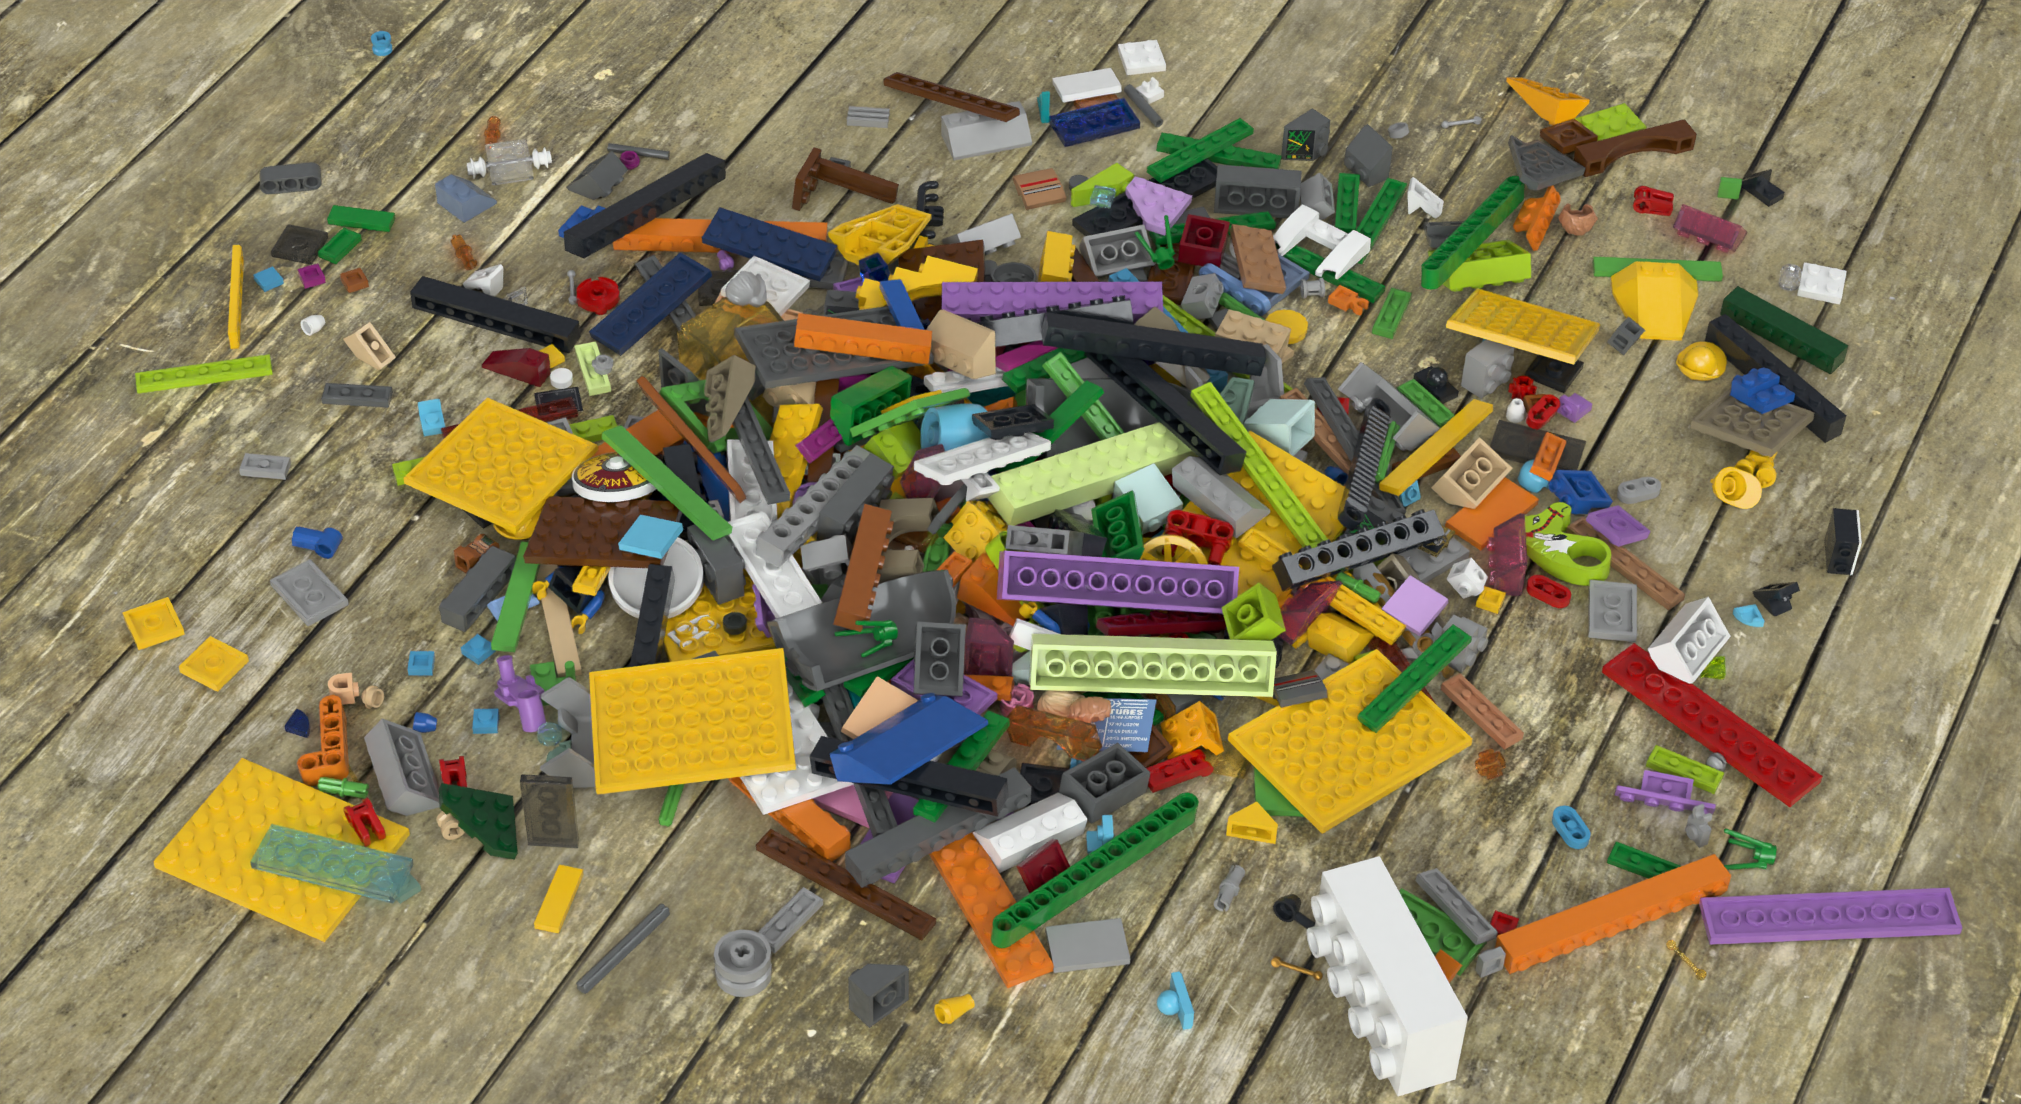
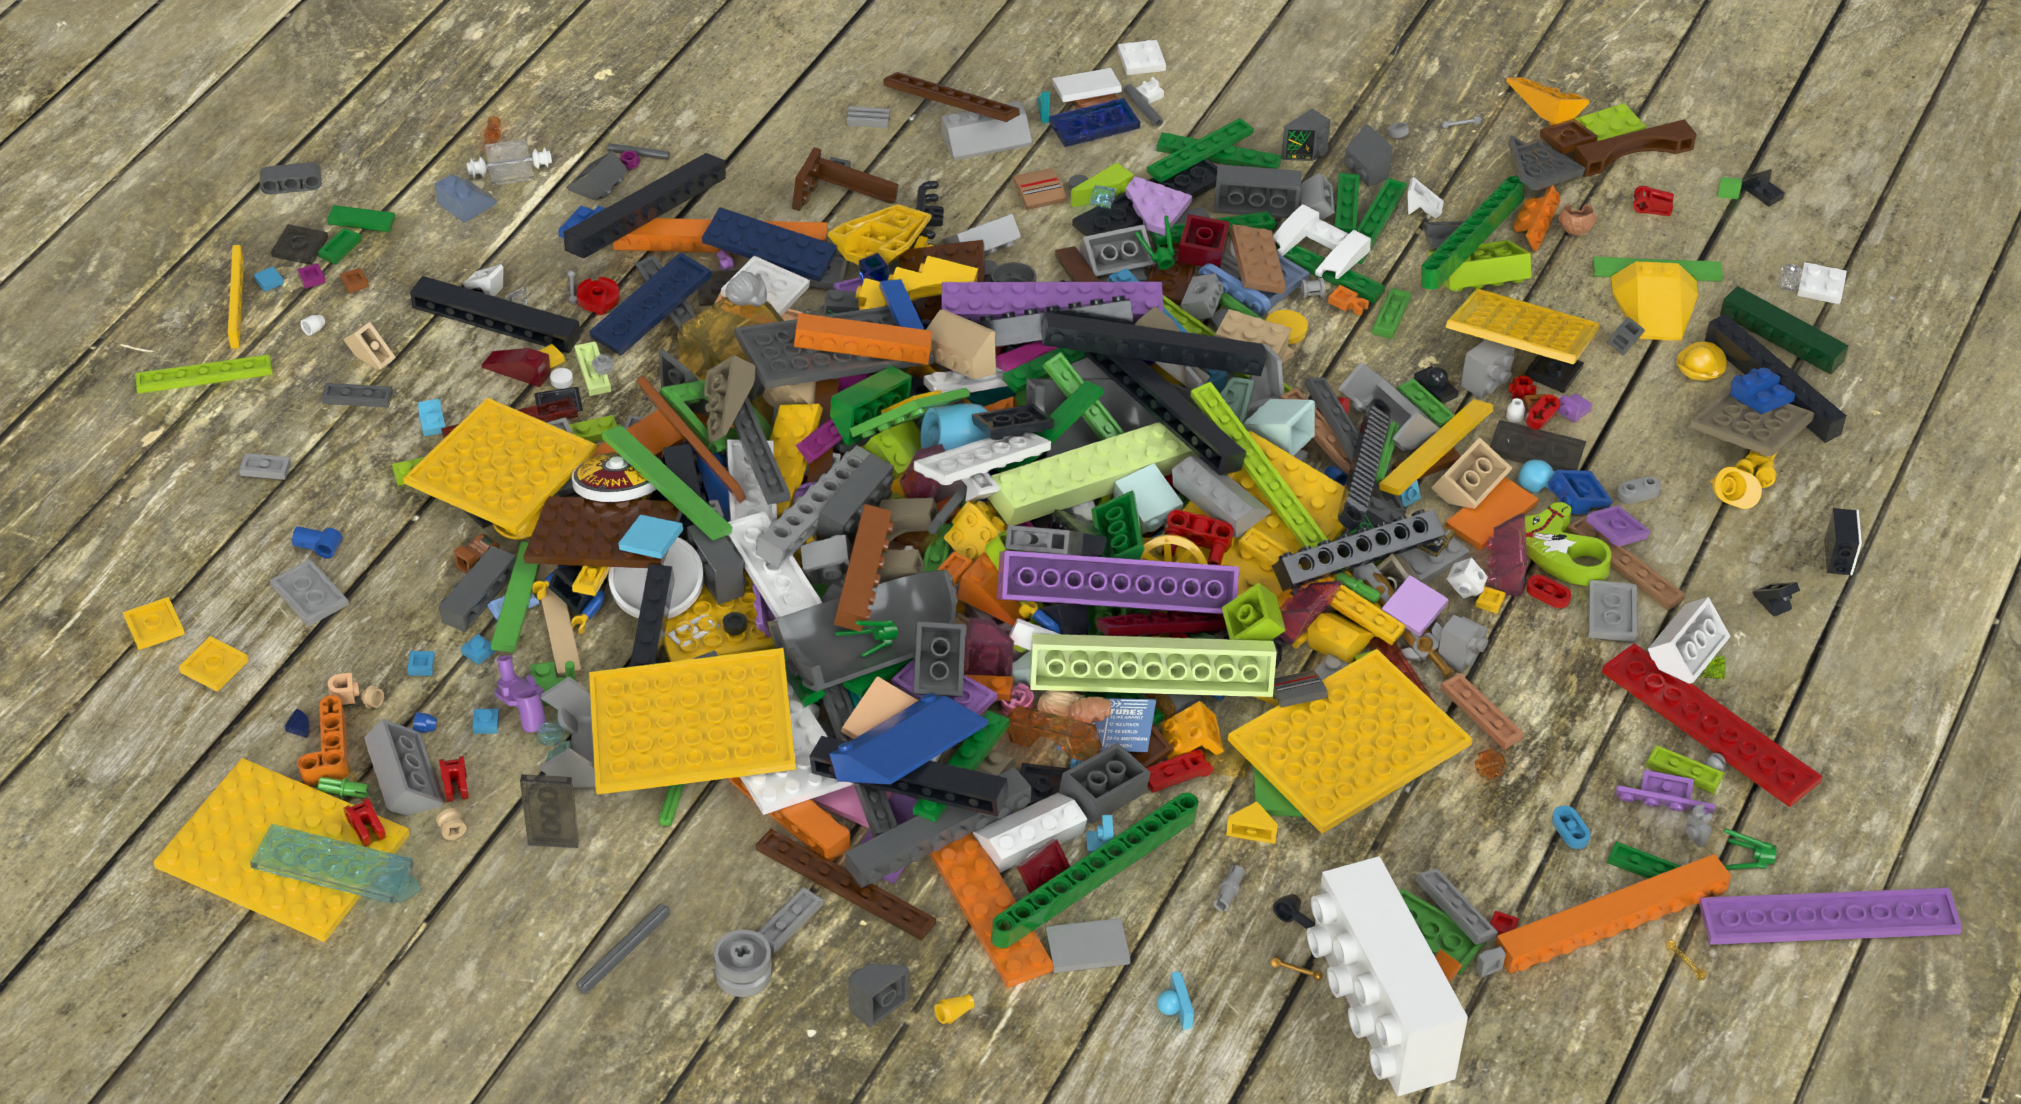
dark azure wheel [371,31,393,56] -> none
dark green plate [438,783,518,860] -> none
clear orange axle [451,234,477,270] -> none
yellow tile [534,864,584,934] -> none
yellow slope [1038,231,1075,282] -> none
green tile [1358,624,1472,733] -> none
orange tile [1529,432,1567,481] -> none
clear pink slope [1673,204,1748,254] -> none
medium azure tile [1733,604,1765,627] -> none

